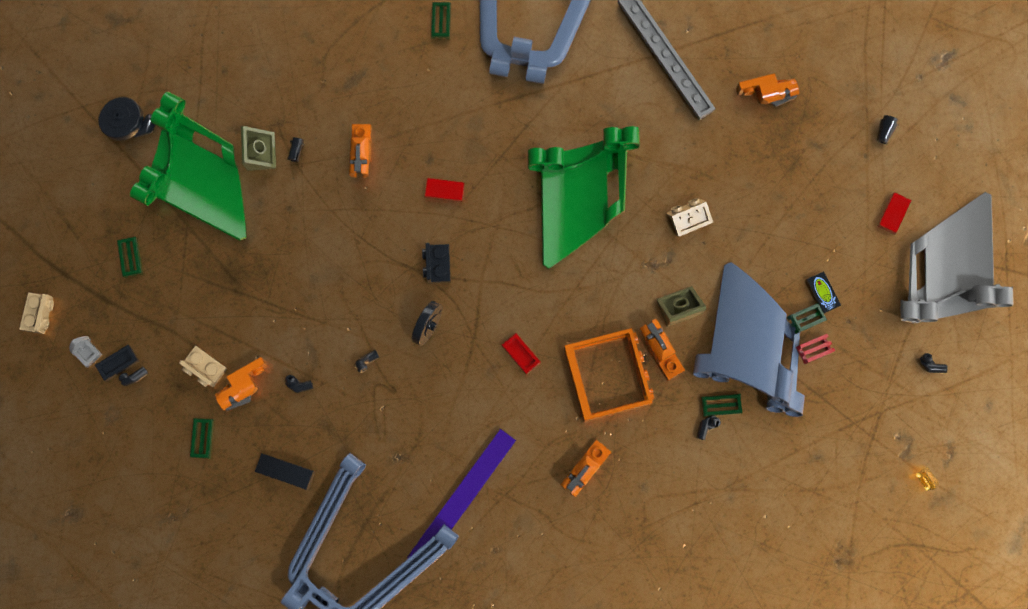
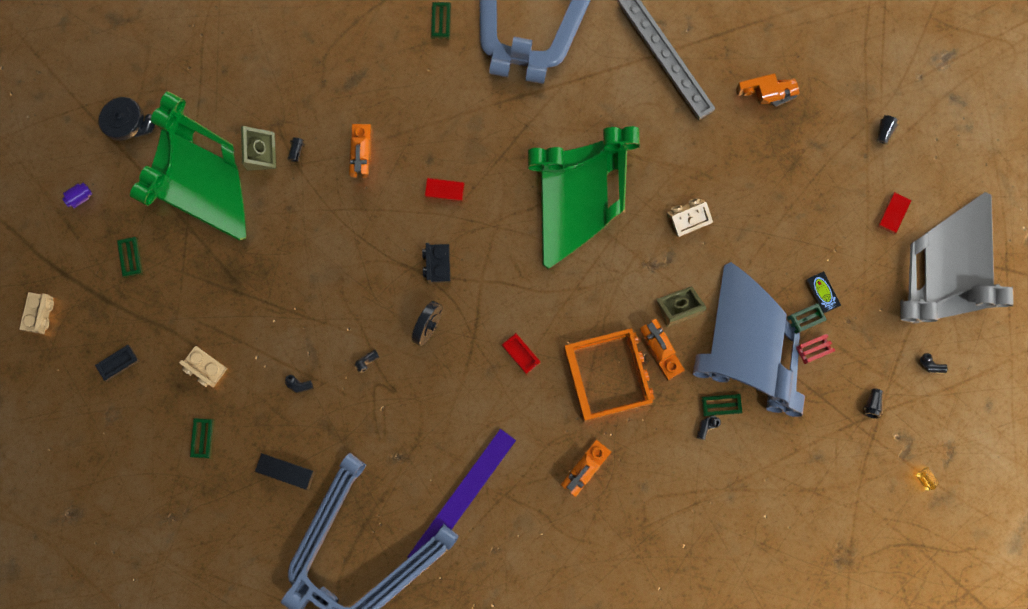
light grey tile [69,336,103,368] -> none
black arm [118,366,148,386] -> none
orange plate [215,357,268,411] -> none
none -> dark purple brick [62,182,93,209]
none -> black cone [863,389,883,419]

